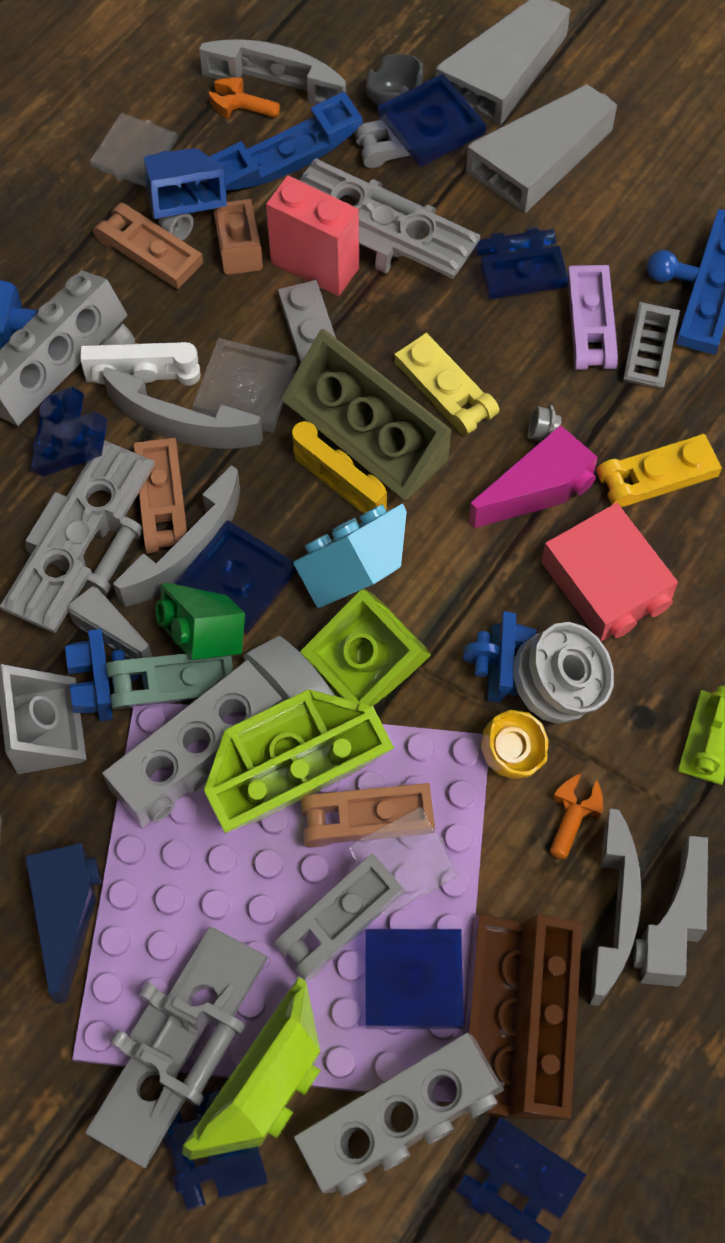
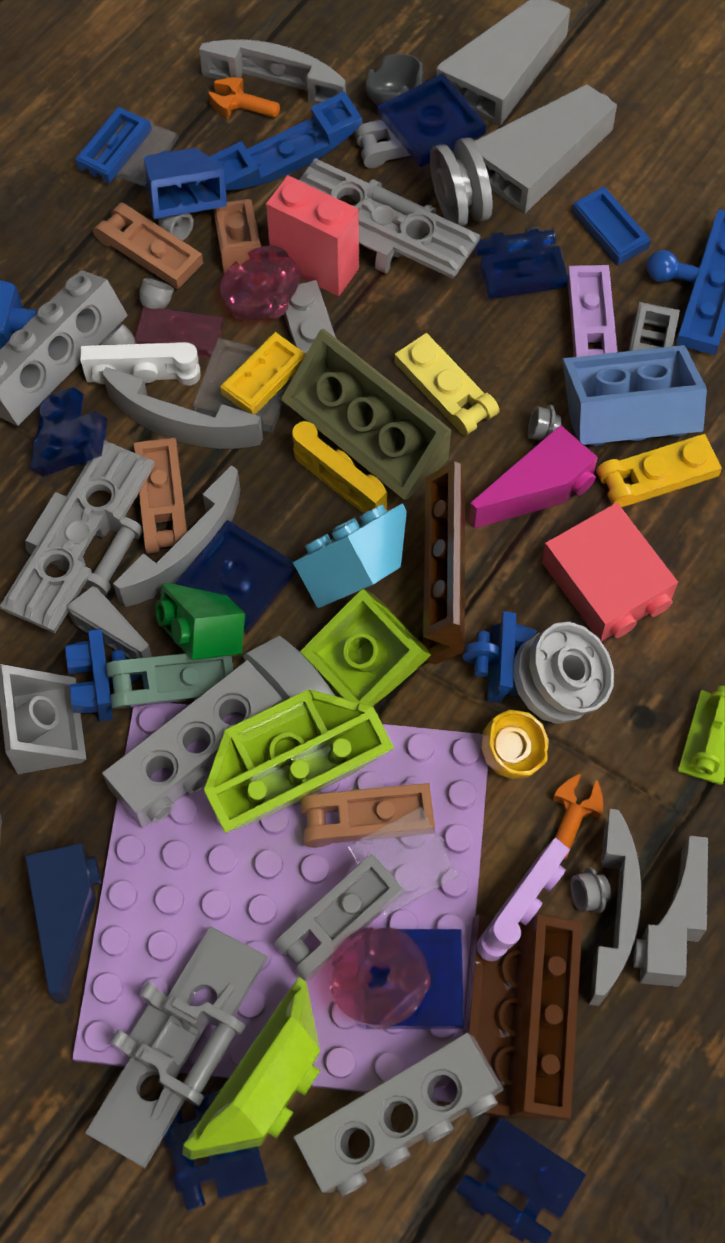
none -> blue tile [75,106,152,184]
none -> clear pink plate [135,306,224,359]
none -> light grey hinge [139,278,174,311]
none -> clear pink plate [220,246,301,320]
none -> yellow plate [220,332,306,415]
none -> clear pink plate [330,927,431,1030]
none -> reddish brown slope [423,461,465,664]
none -> light grey wheel [430,137,493,227]
none -> lavender plate [477,838,570,961]
none -> medium blue slope [563,345,707,446]
none -> light grey plate [570,867,611,913]
none -> blue tile [571,186,651,266]

